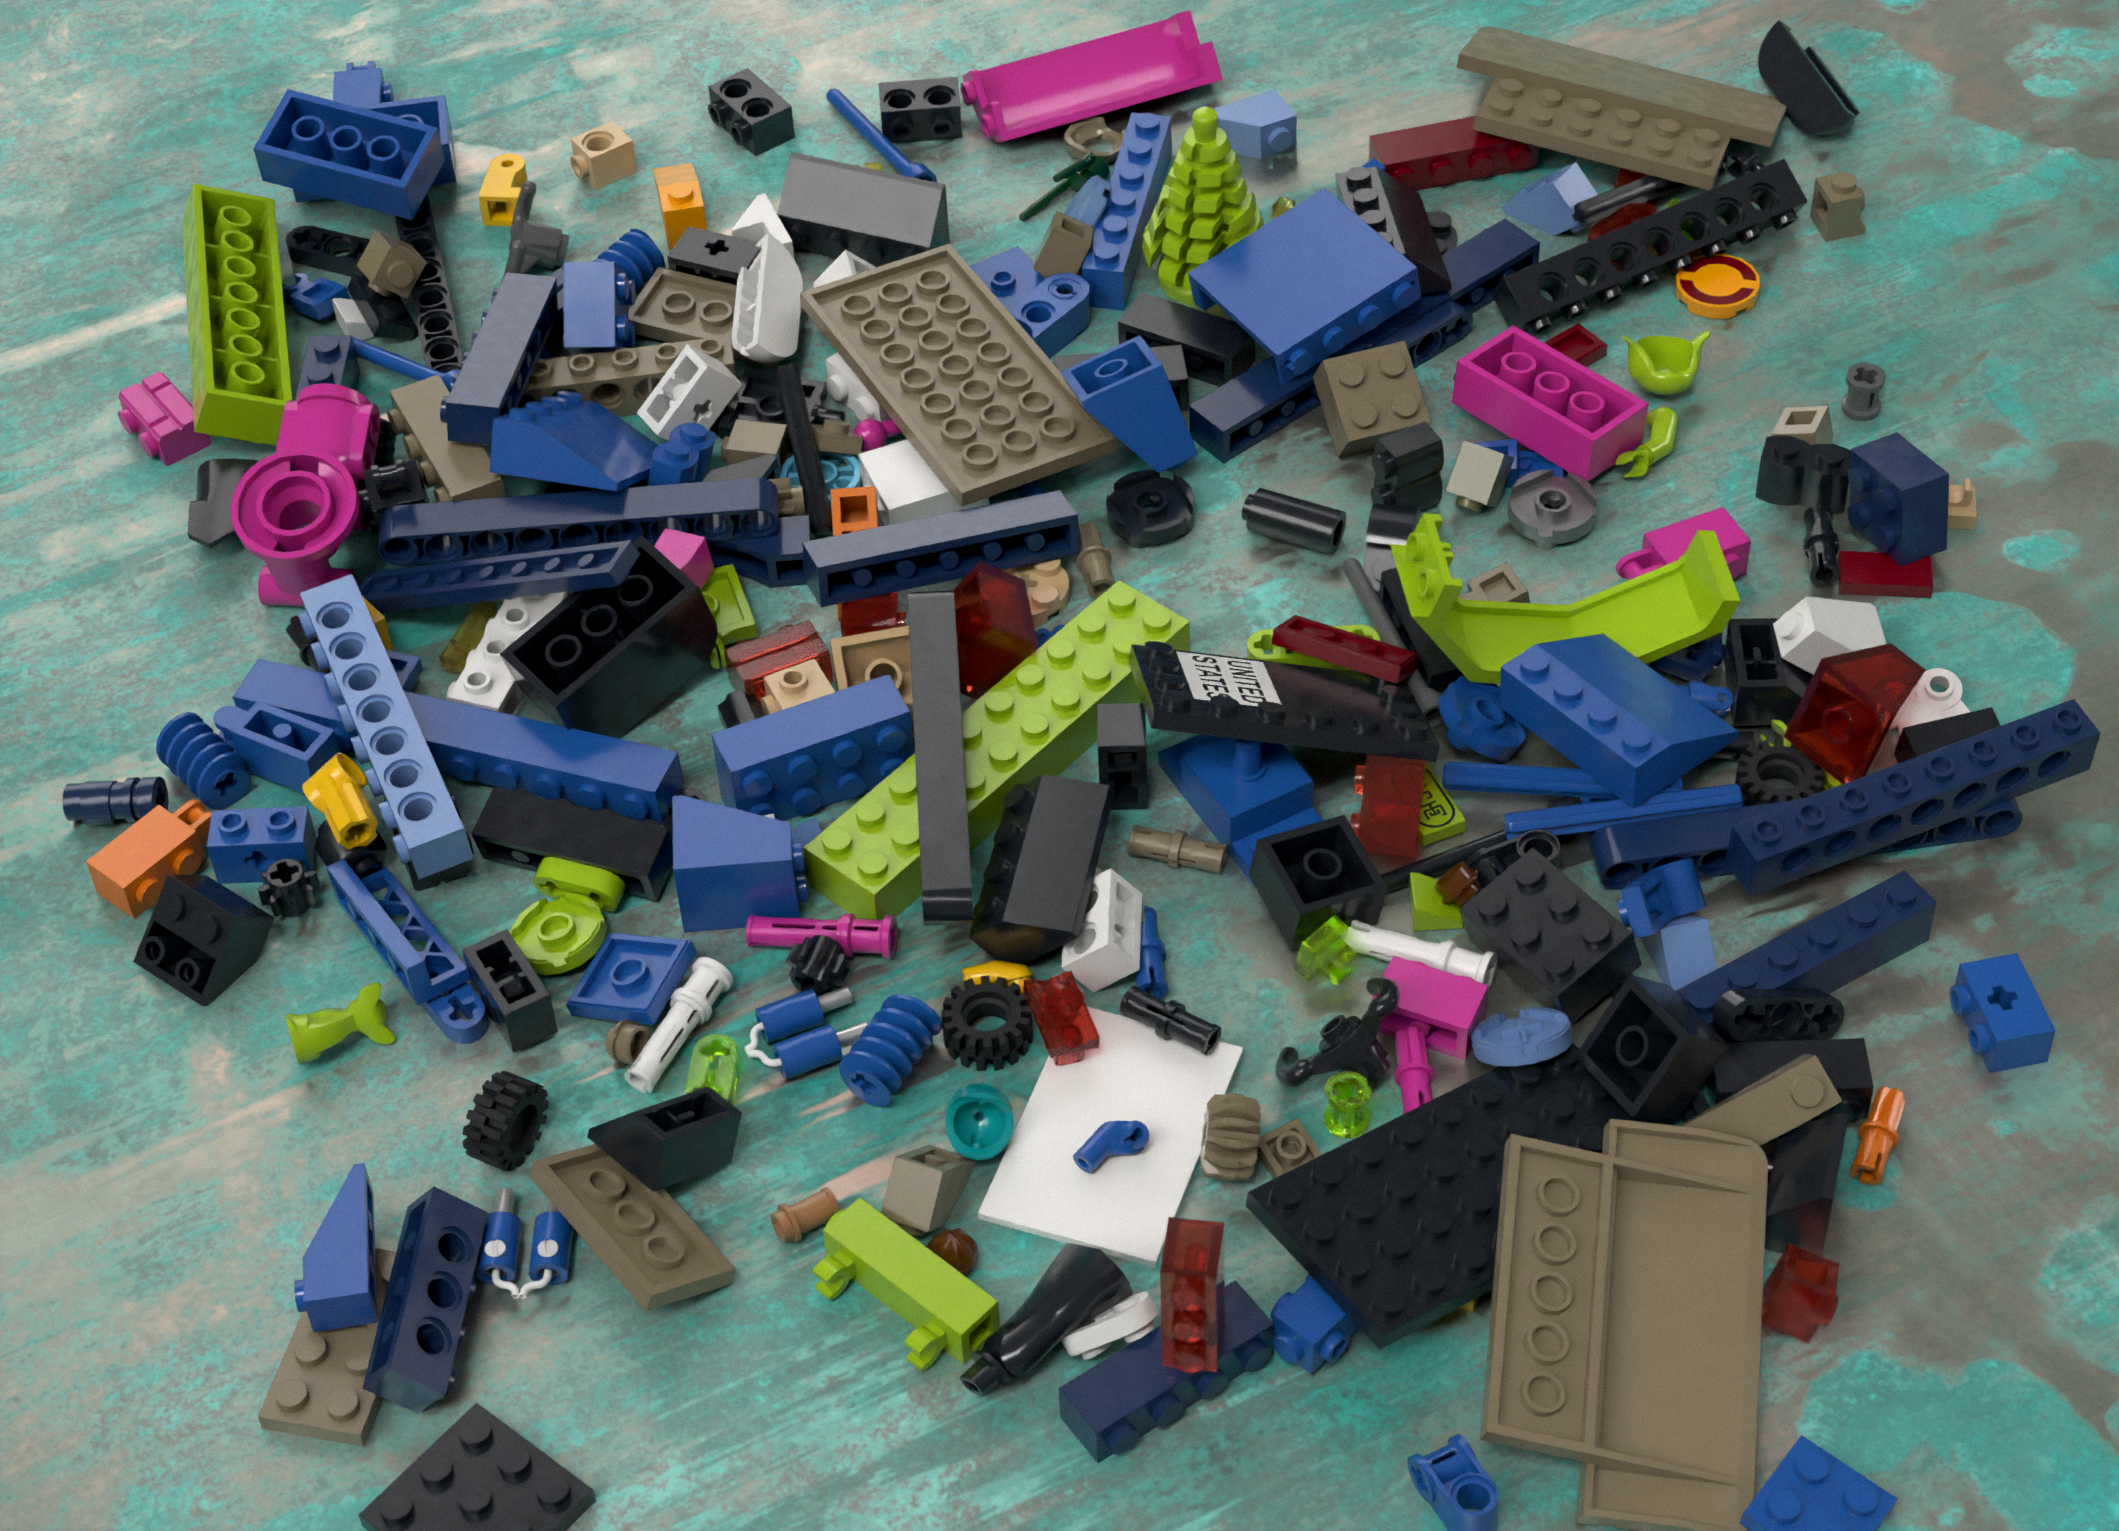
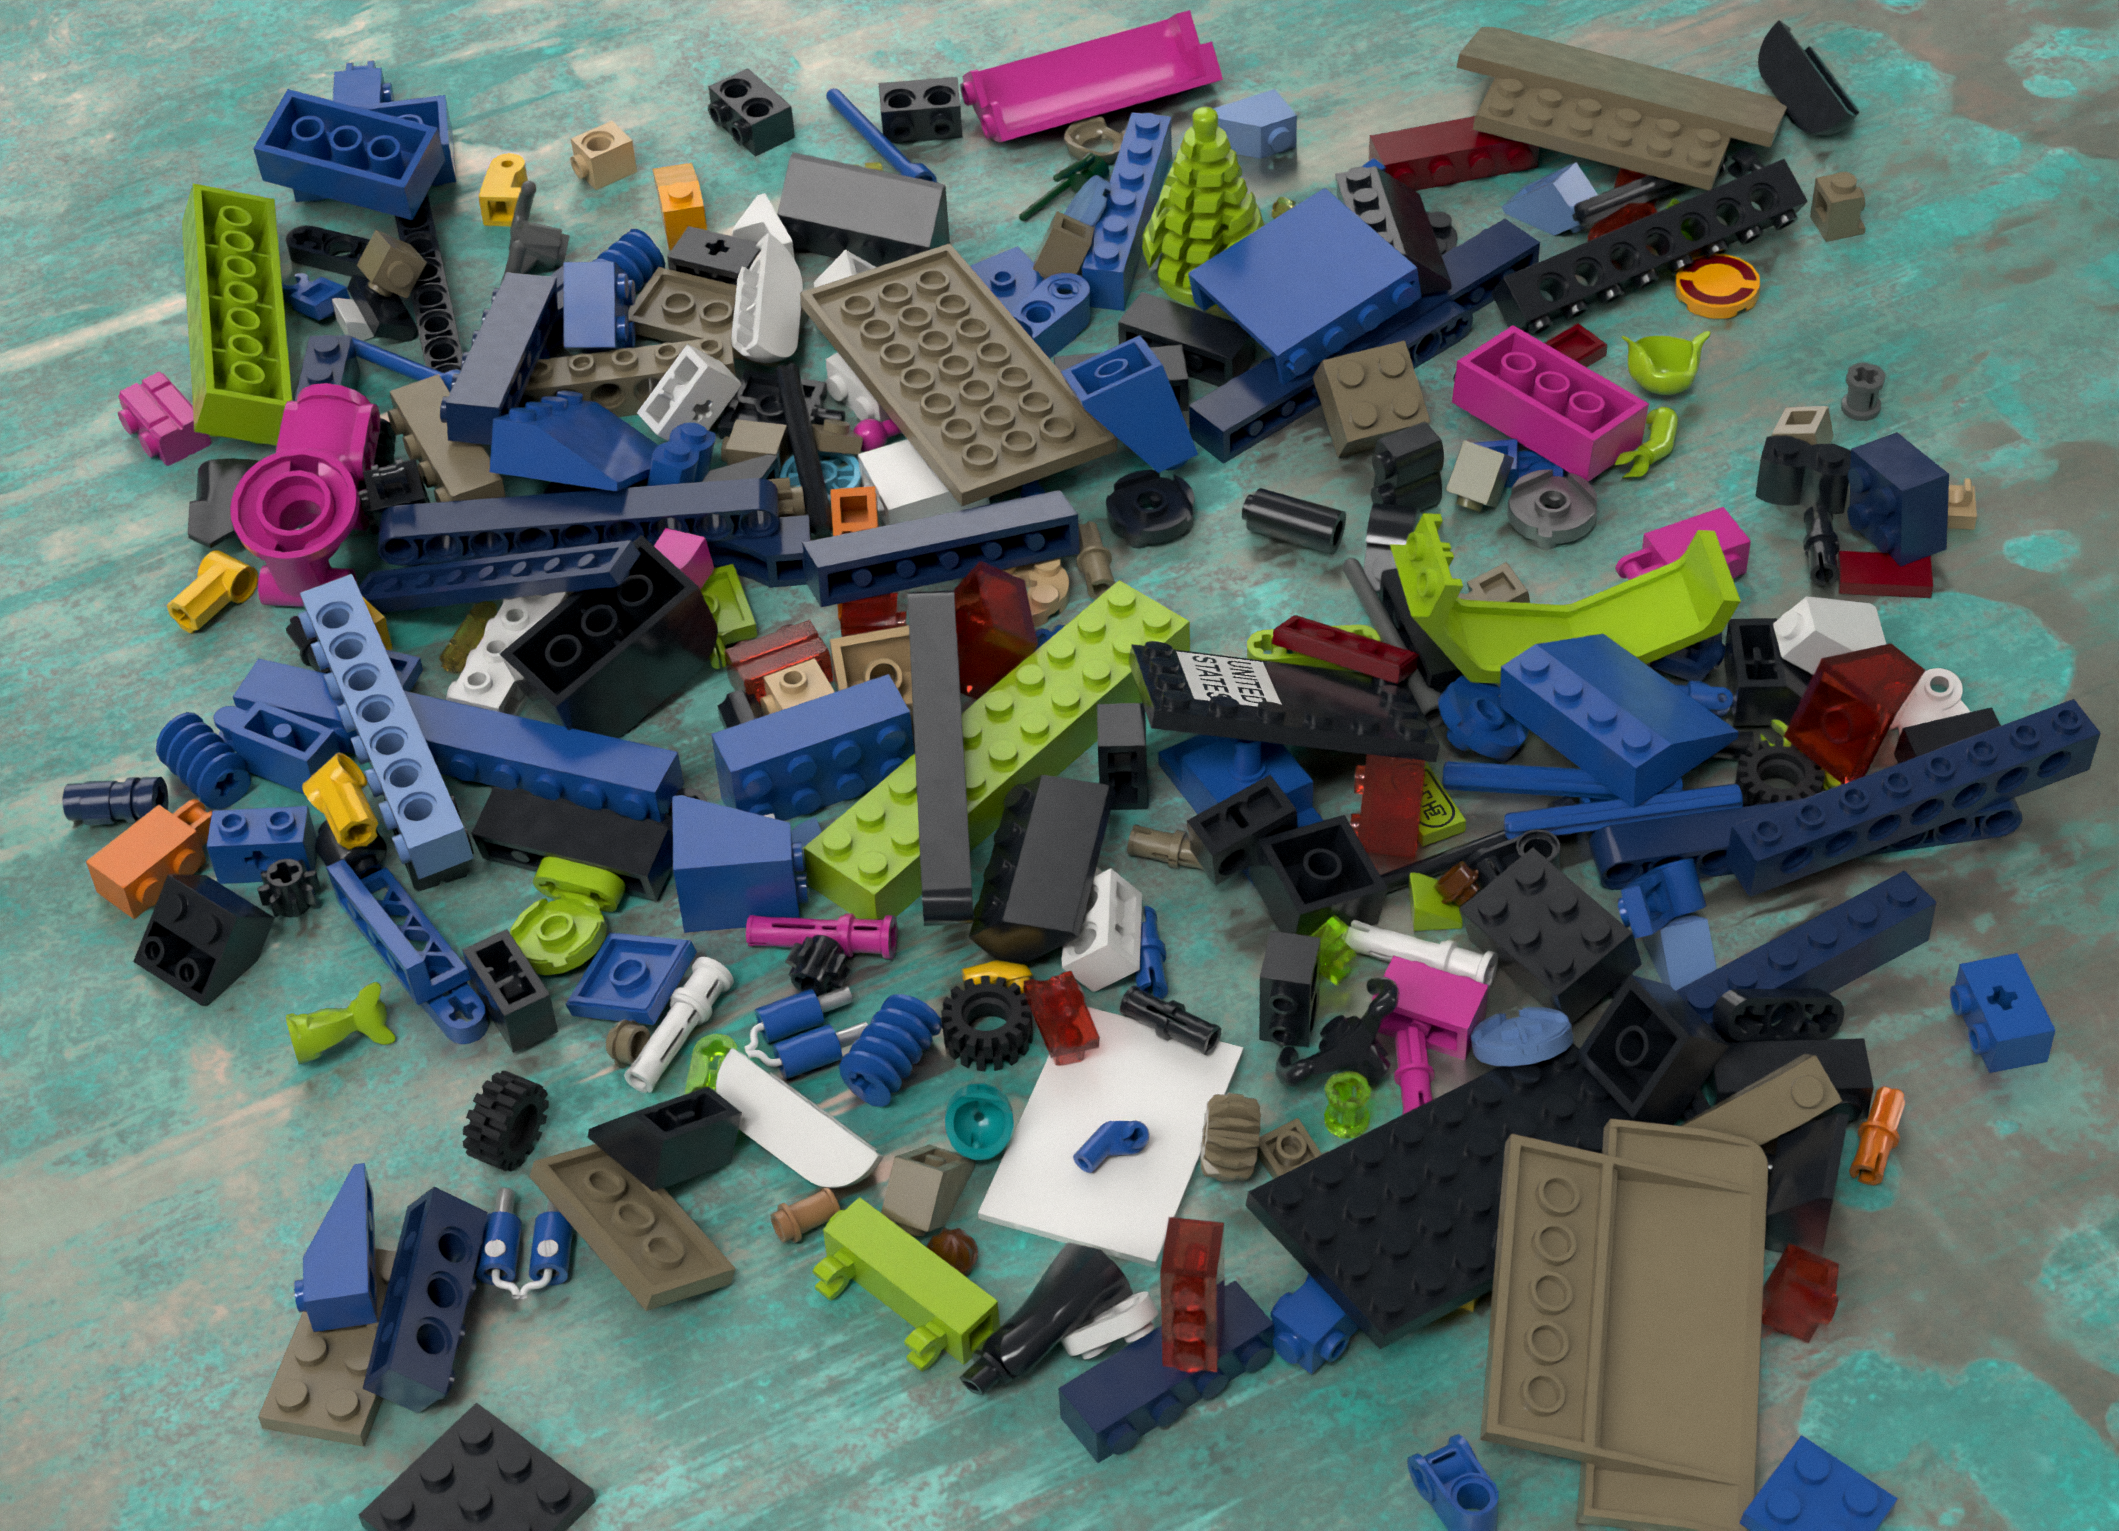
none -> yellow piece [167,550,258,634]
none -> white brick [716,1048,884,1188]
none -> black brick [1187,774,1298,885]
none -> black brick [1259,931,1321,1048]

